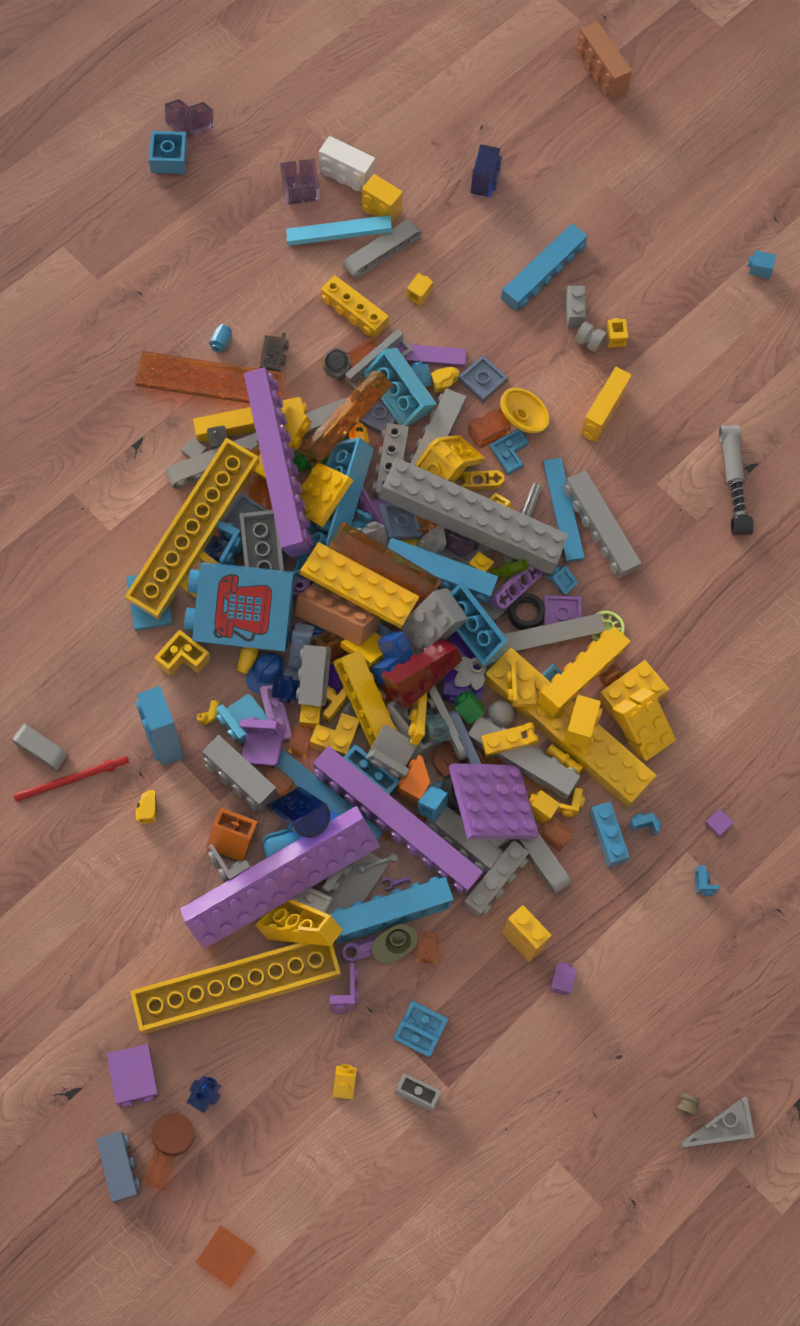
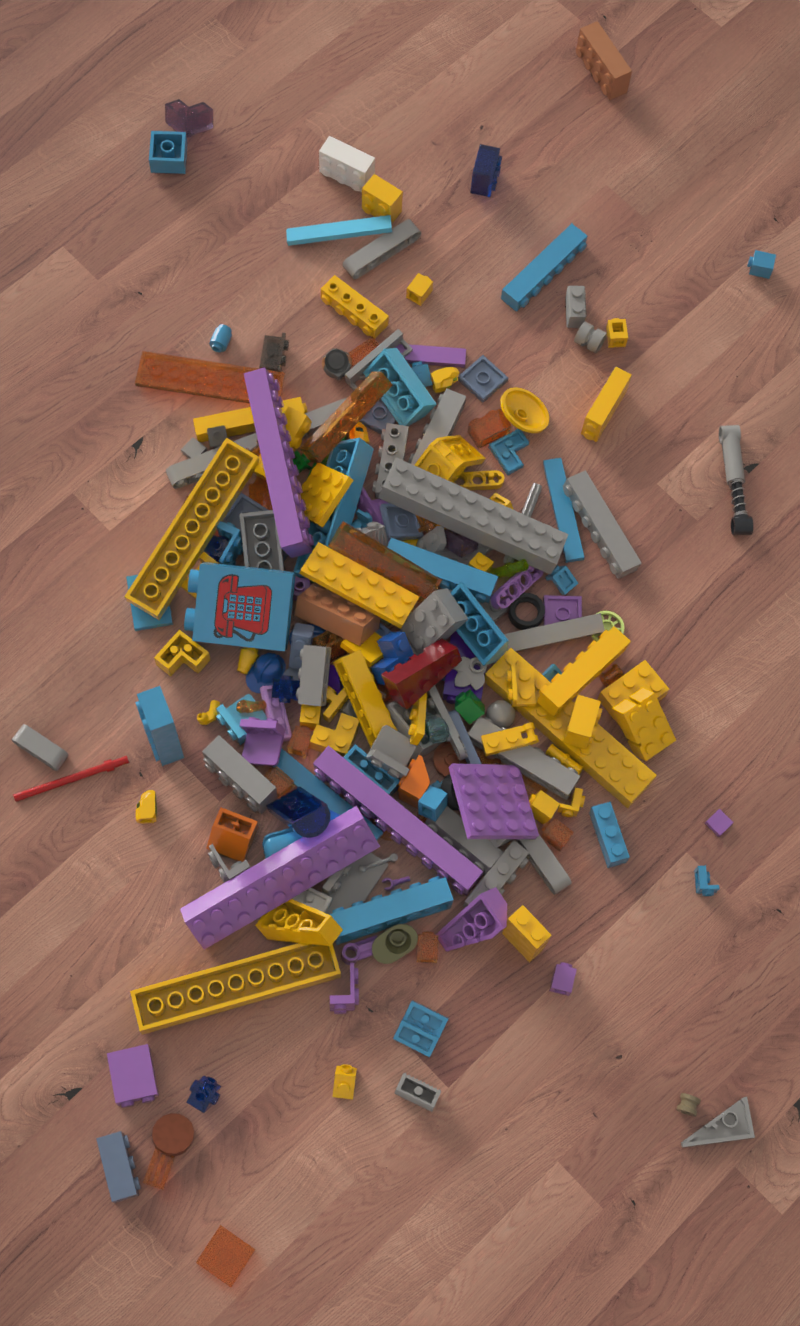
piece [280,159,320,205] -> none
dark azure bracket [628,812,661,836] -> none
none -> clear orange arm [236,700,266,713]
none -> medium lavender wedge [436,887,507,952]

